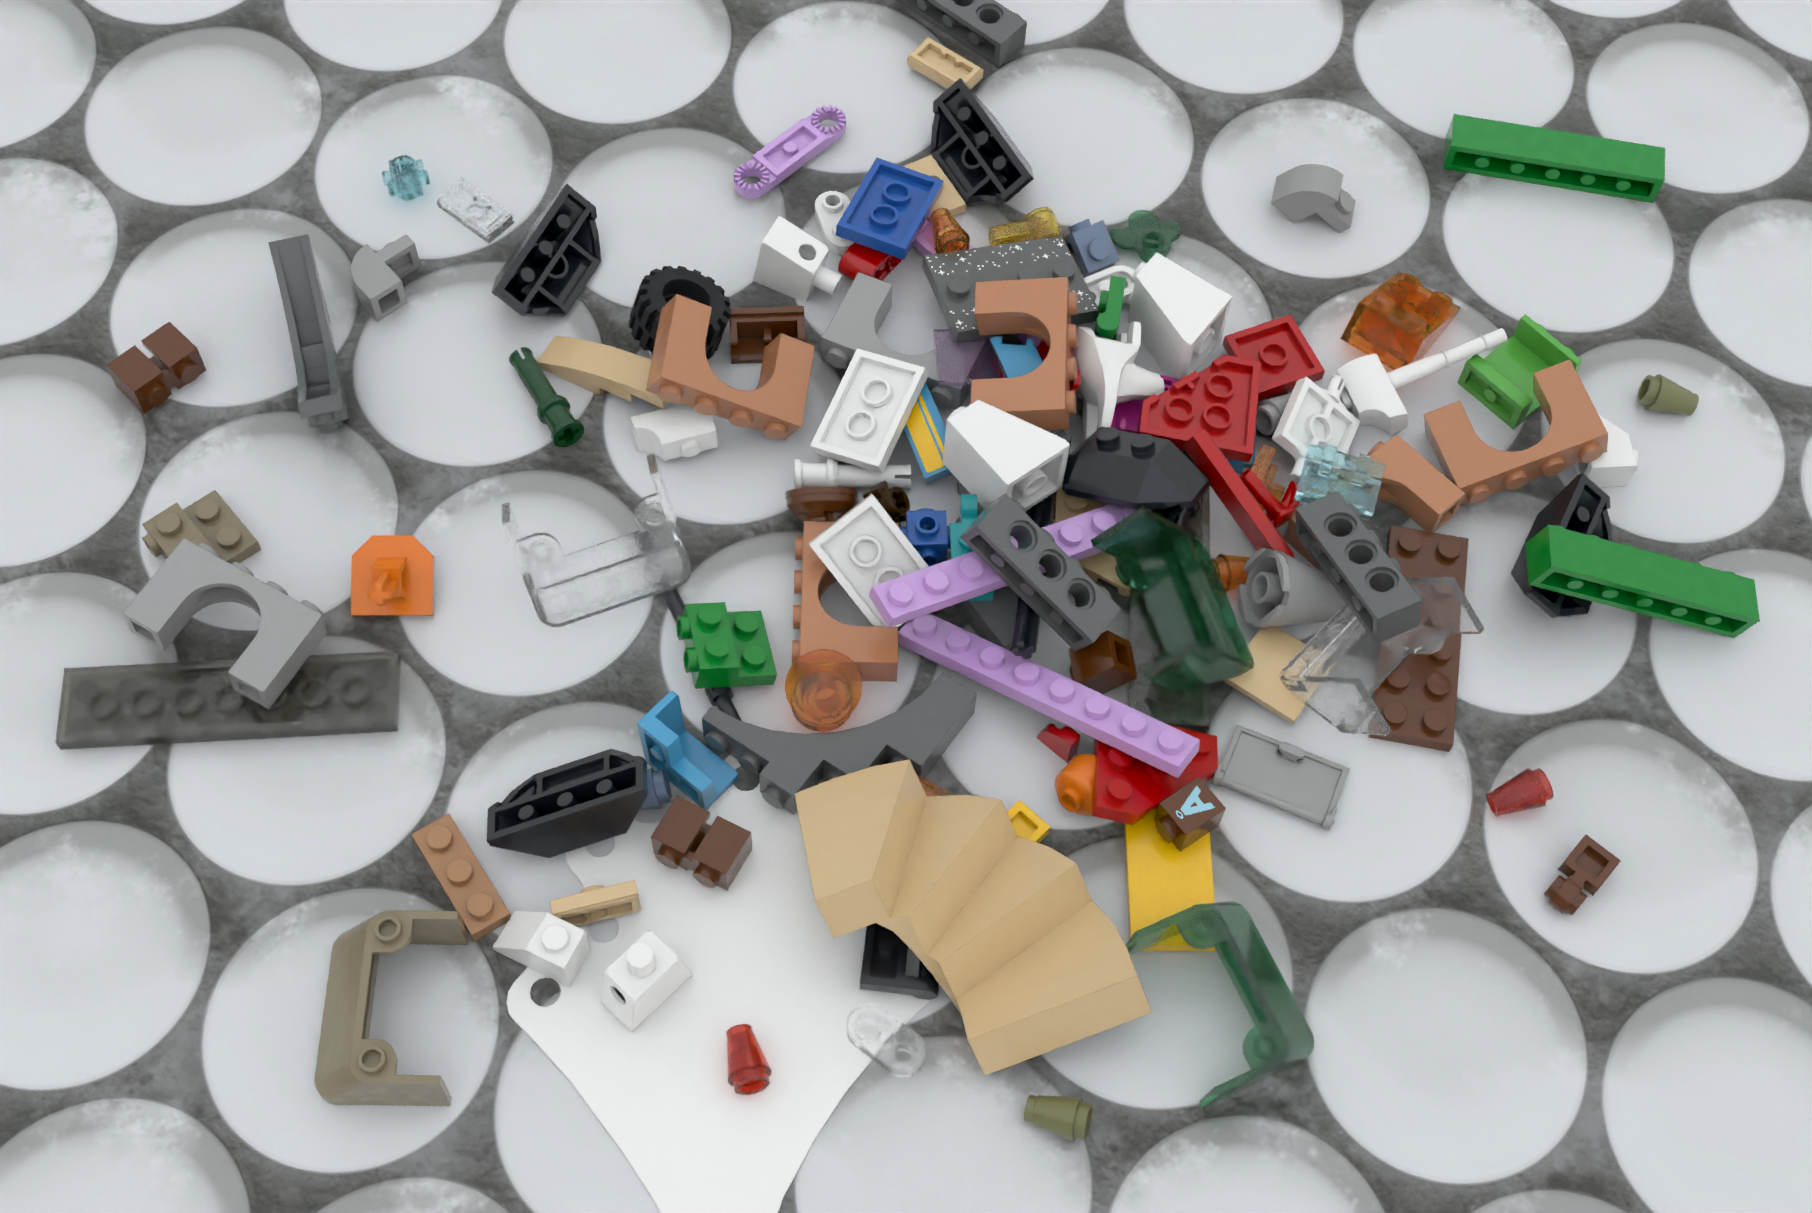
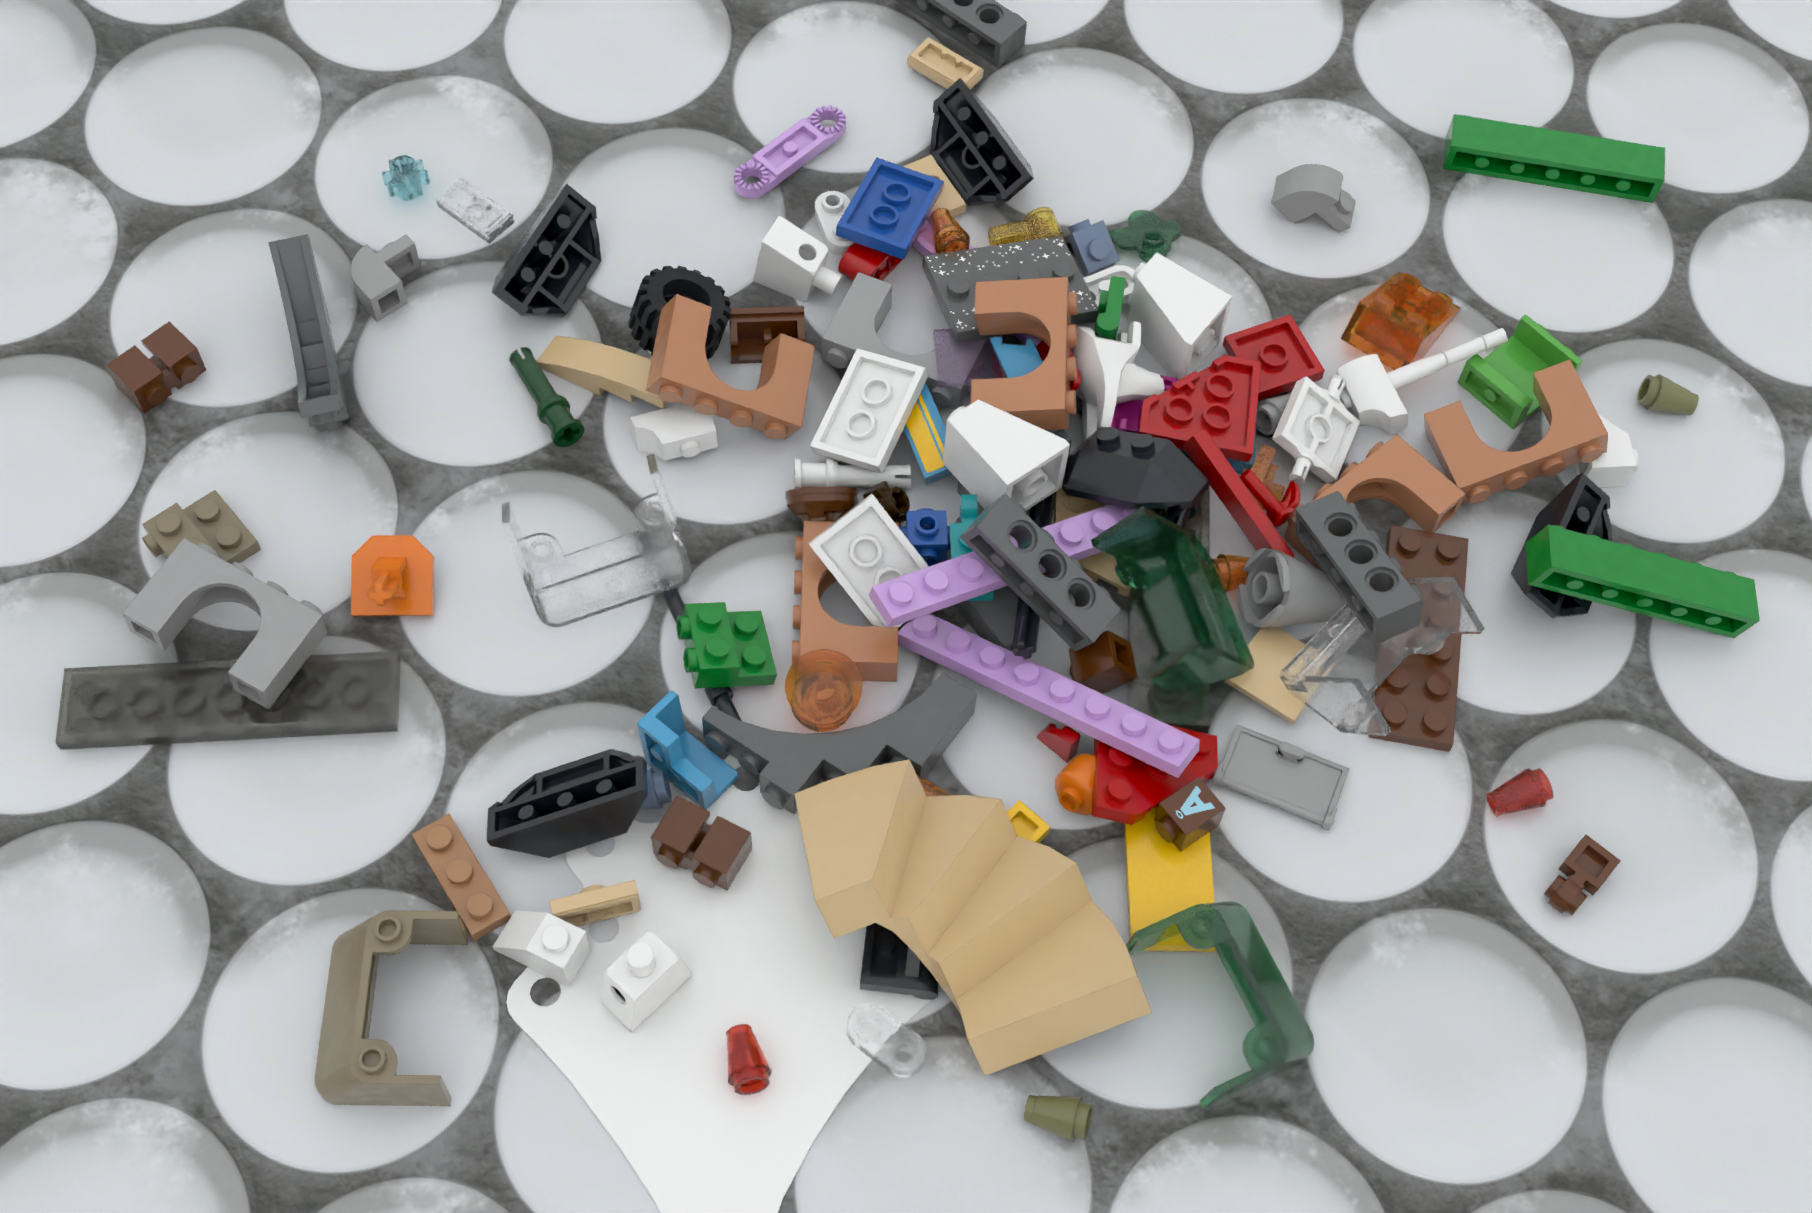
clear light blue plate [1294,443,1386,521] -> none

